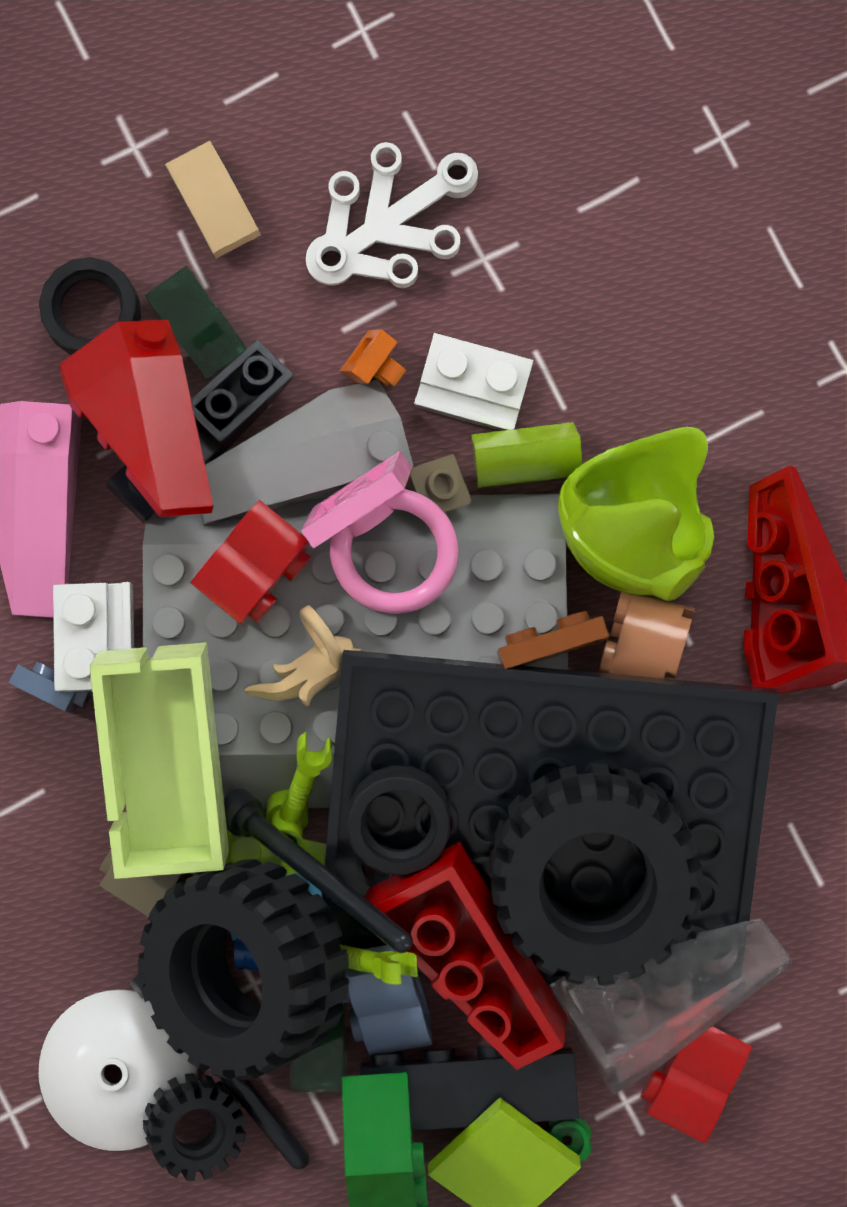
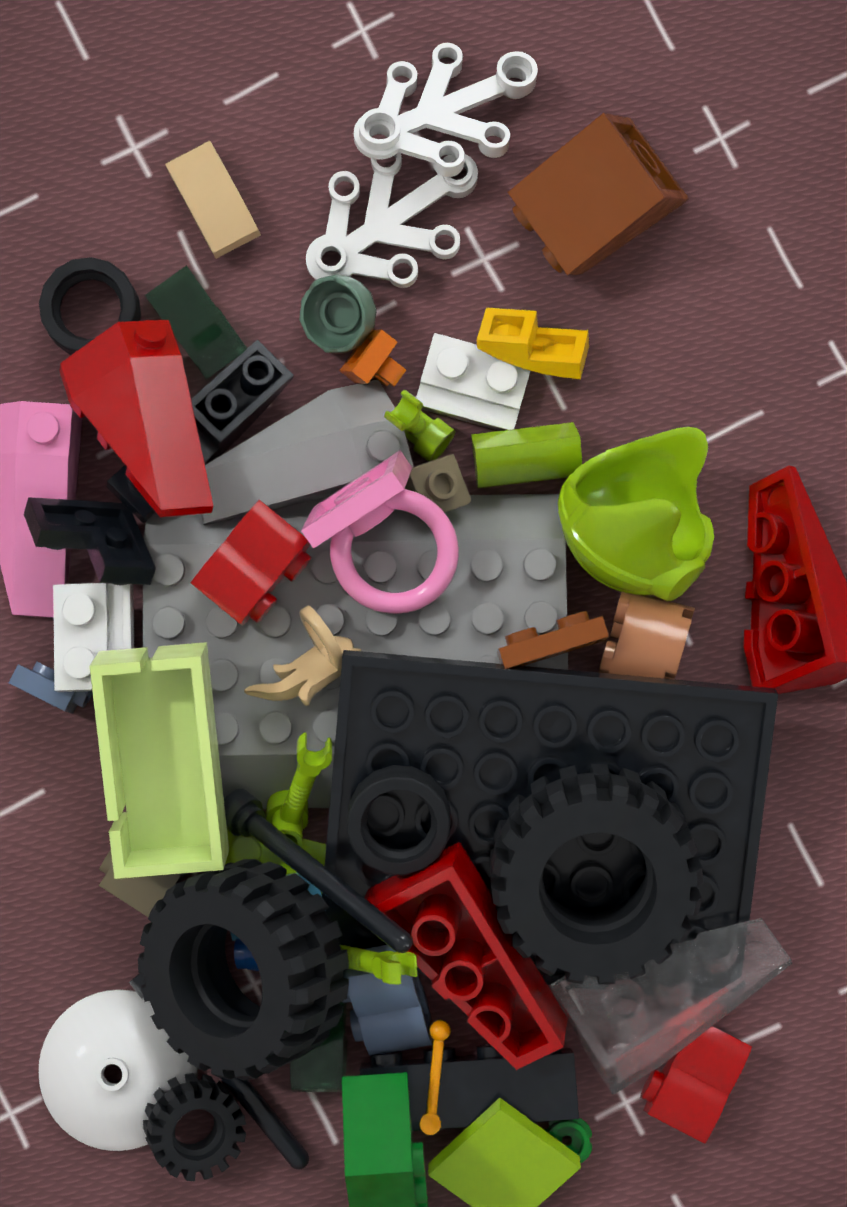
none -> black plate [24,497,156,585]
none -> sand green hair [299,274,377,353]
none -> white plant [354,43,538,177]
none -> lime brick [384,390,456,462]
none -> light orange hinge [420,1020,451,1135]
none -> yellow slope [476,308,589,379]
none -> dark orange slope [507,113,689,275]

